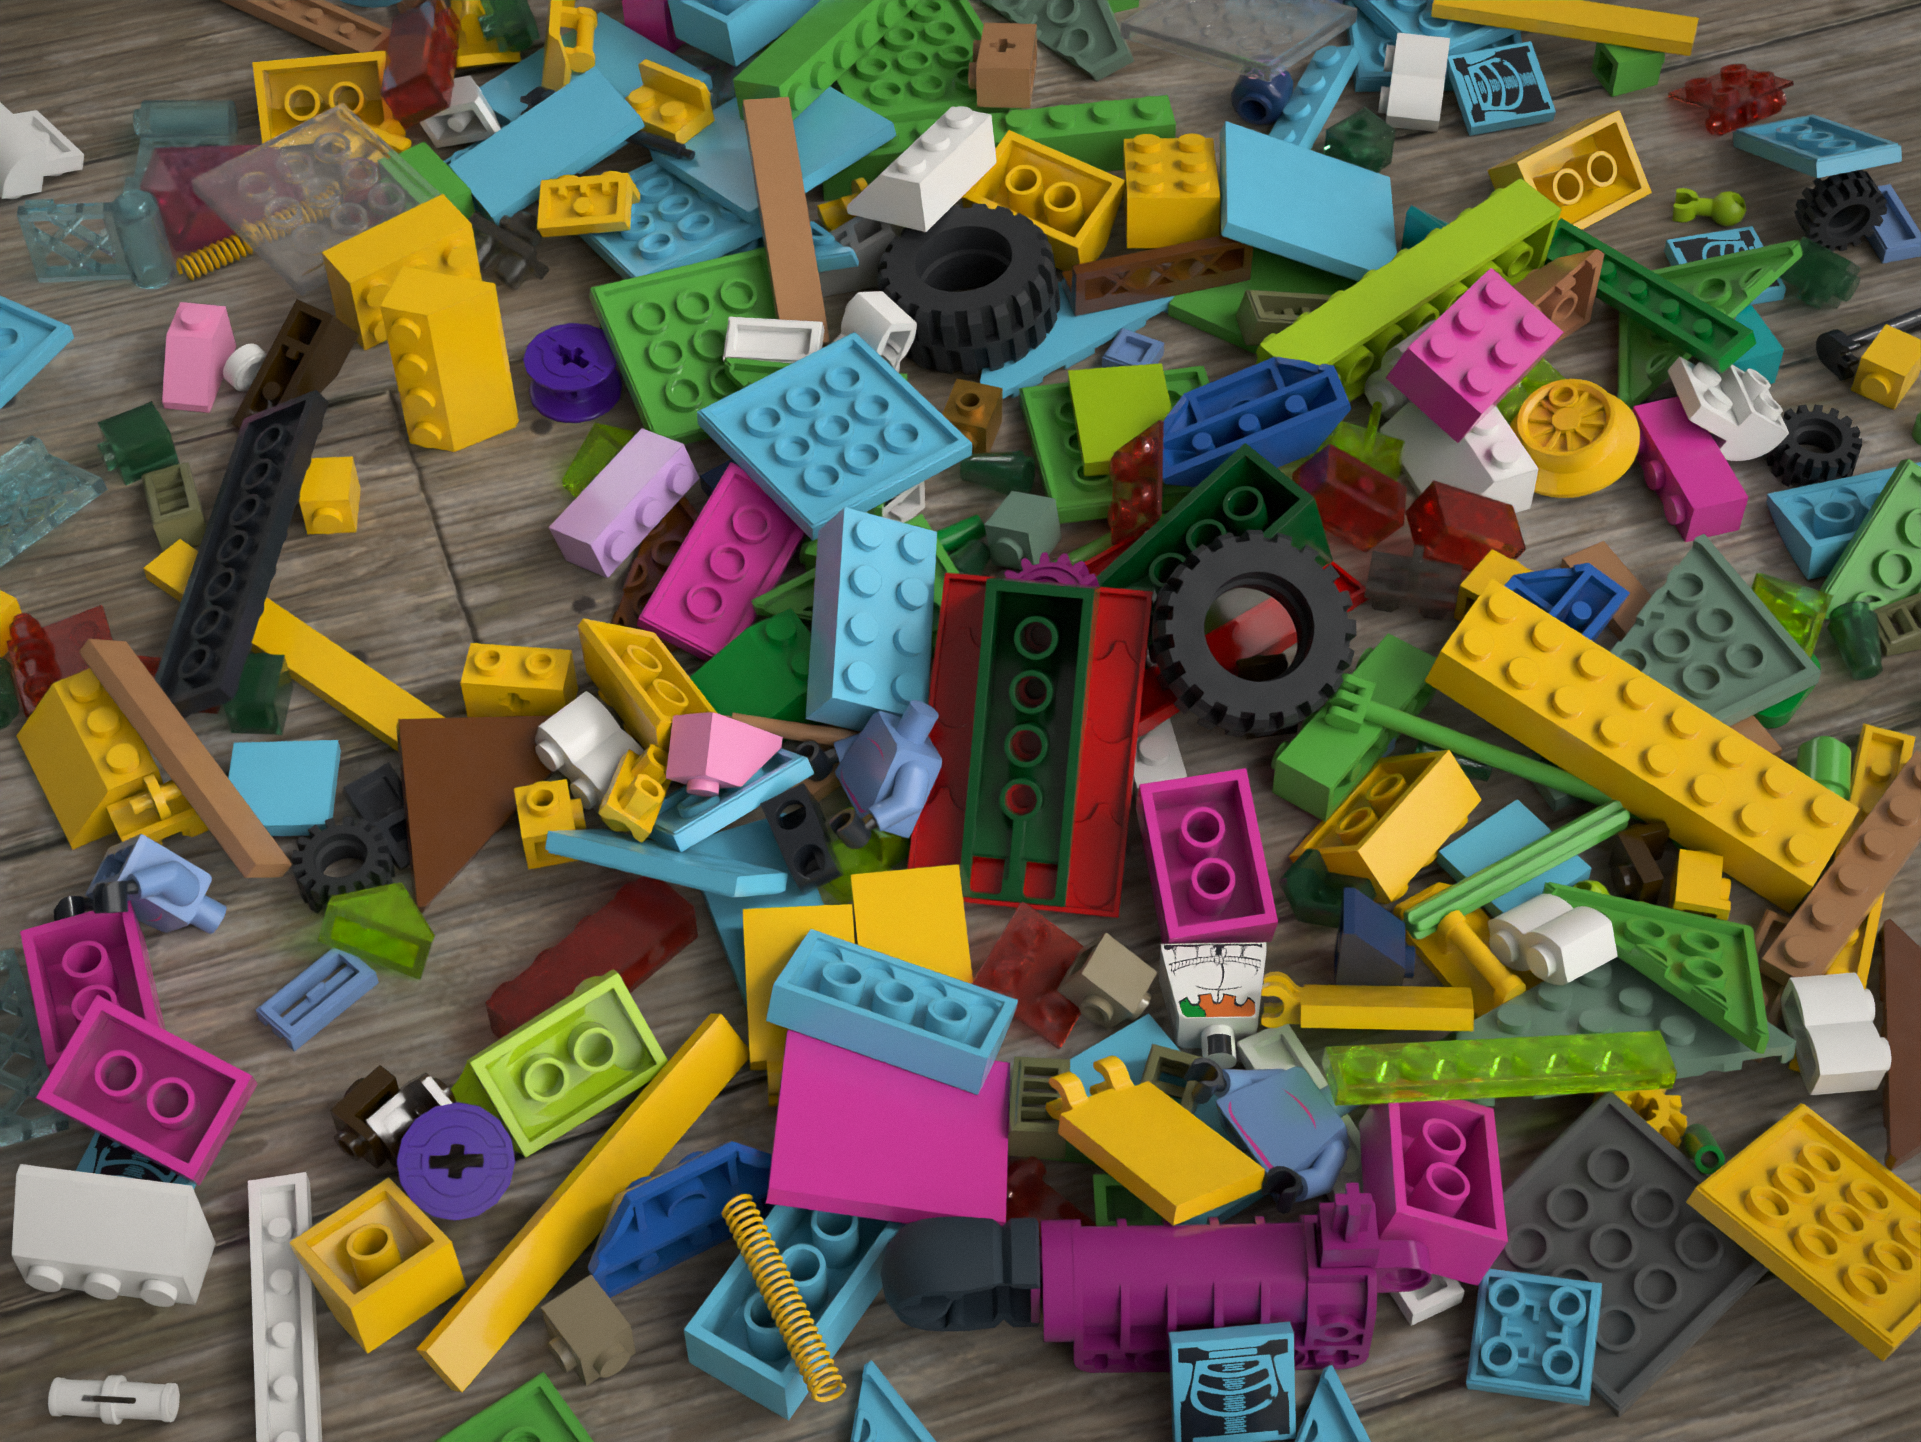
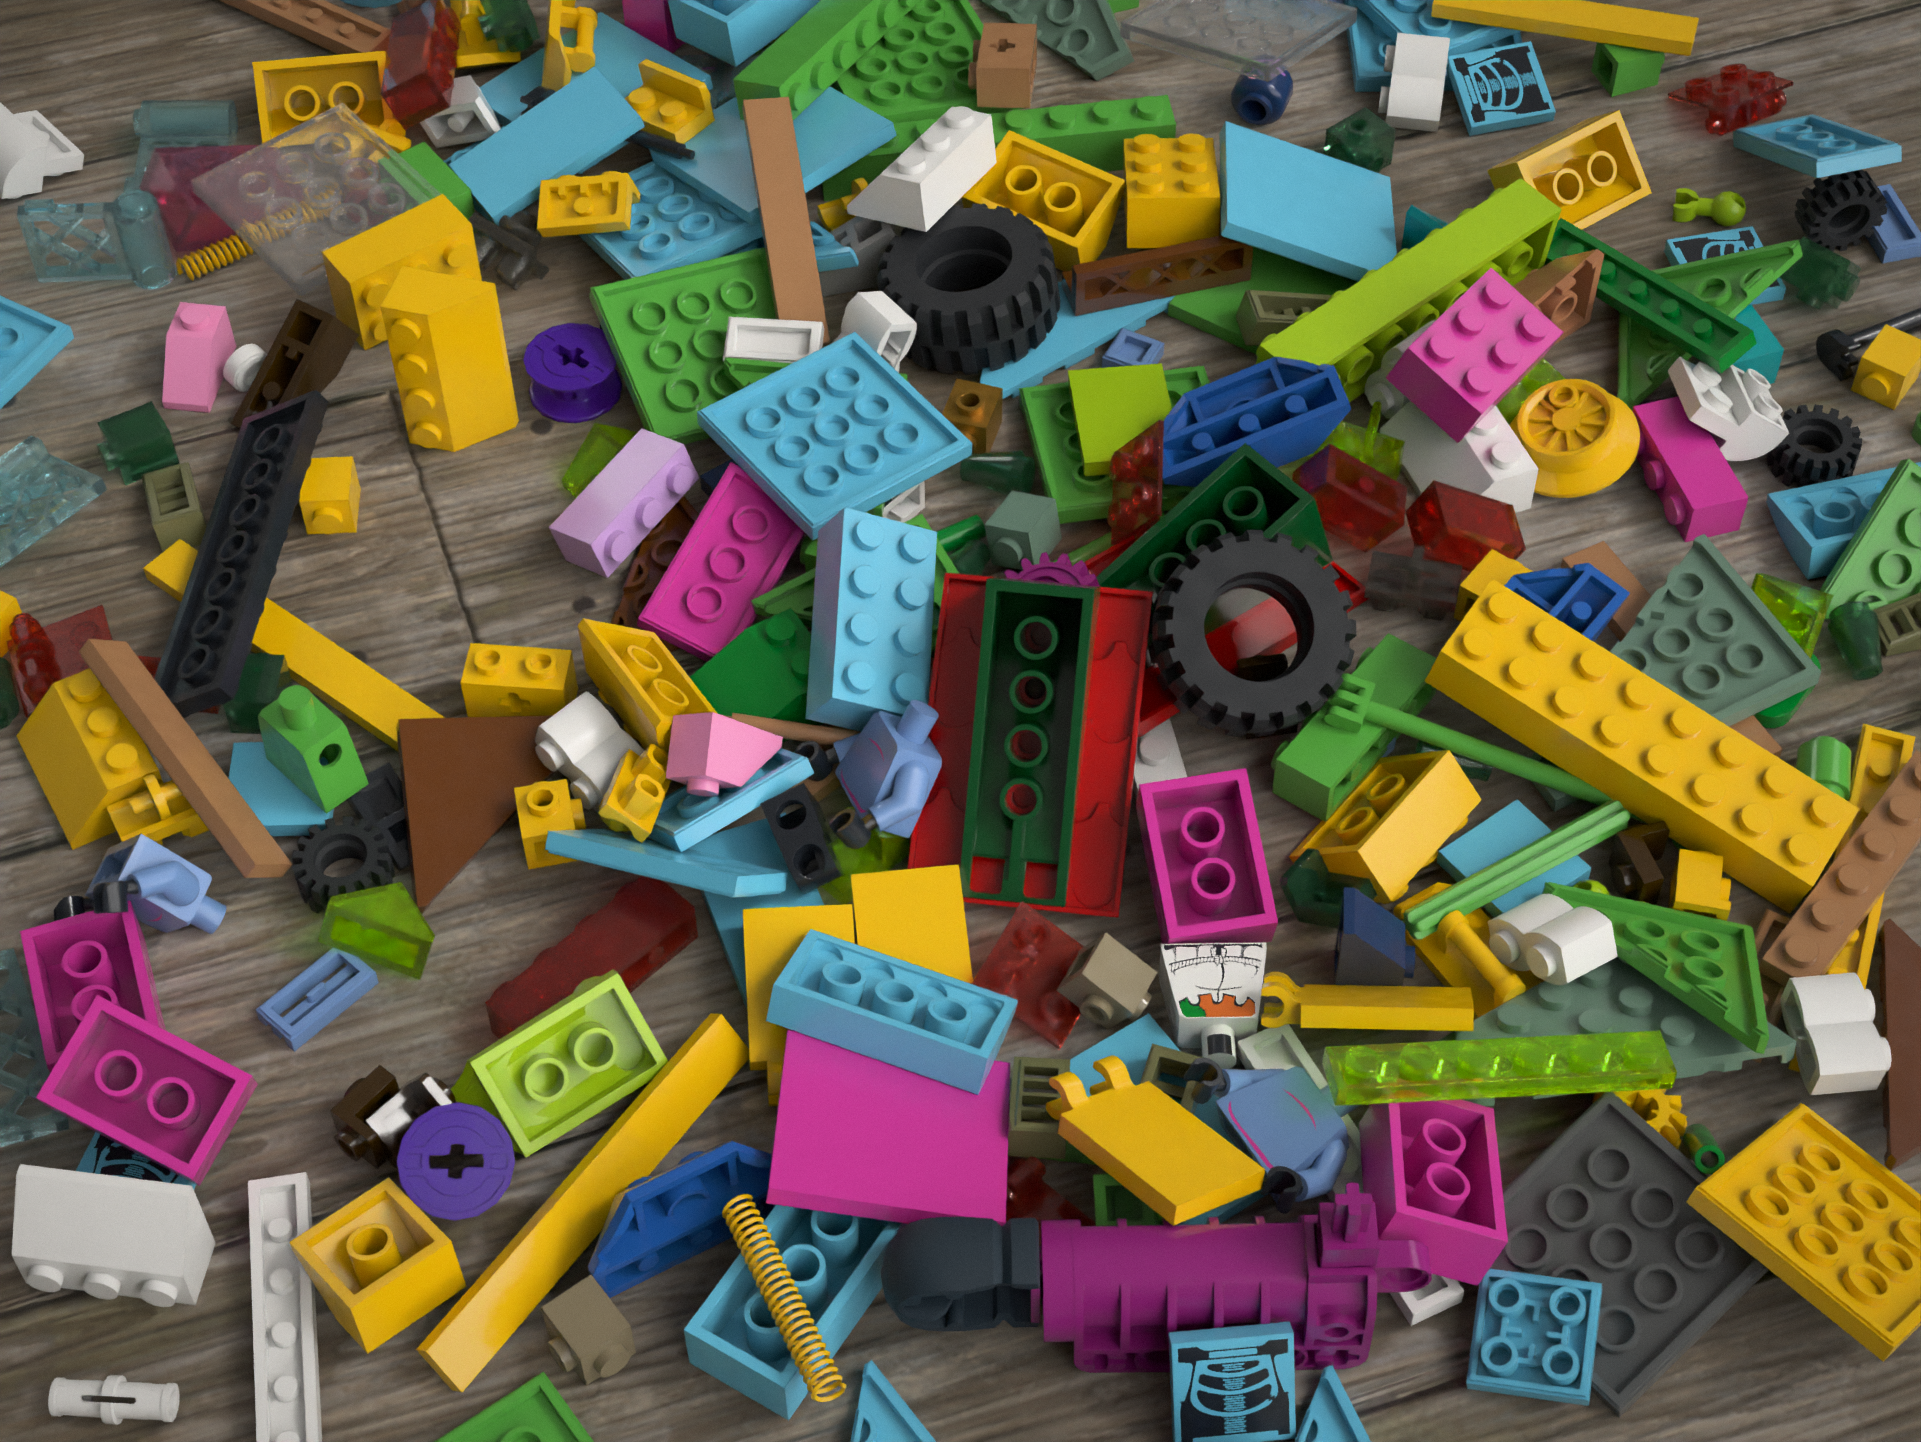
medium azure plate [1268,45,1360,150] -> none
none -> bright green torso [258,685,369,814]

